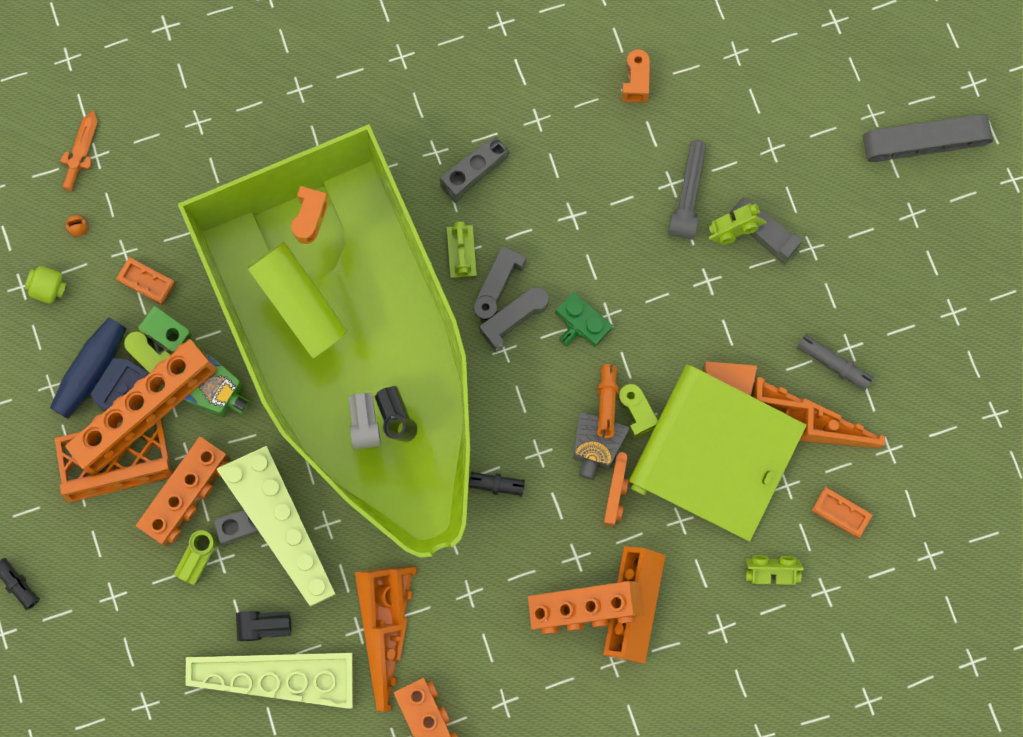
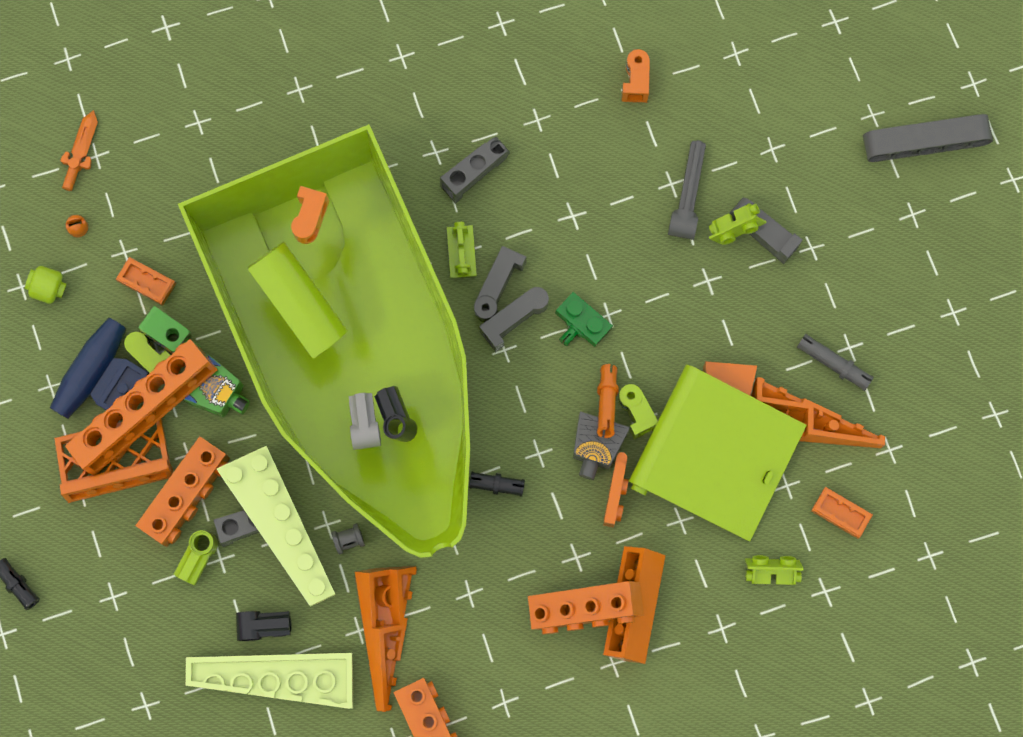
none -> dark grey bush [331,523,365,555]

